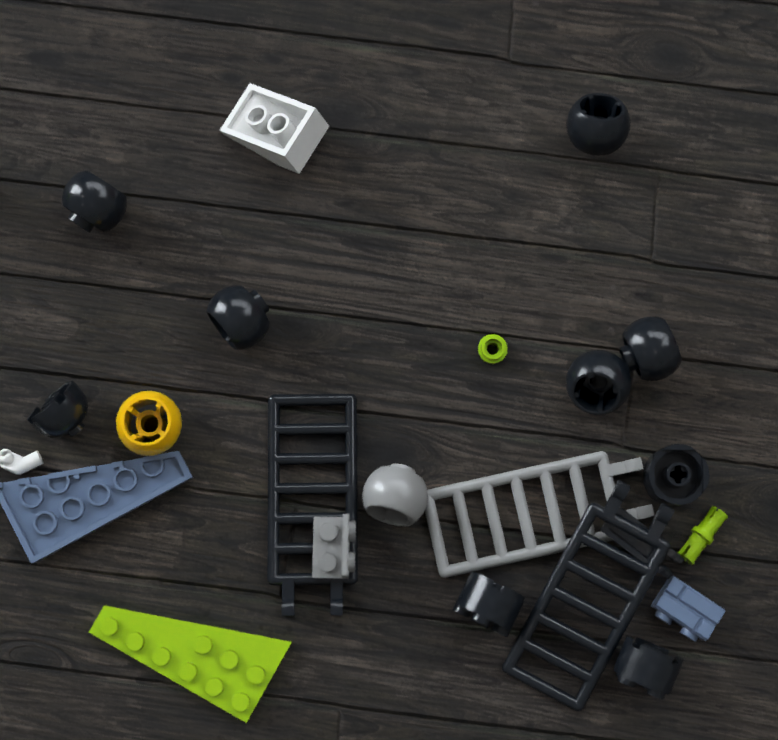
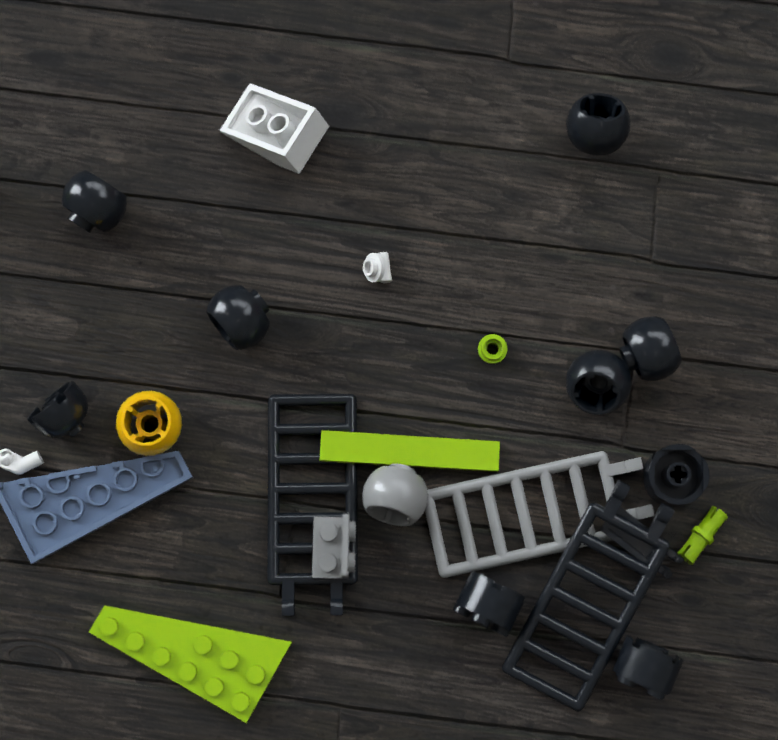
sand blue brick [650,576,725,642] -> none
none -> lime tile [319,430,500,472]
none -> white plate [363,252,392,283]

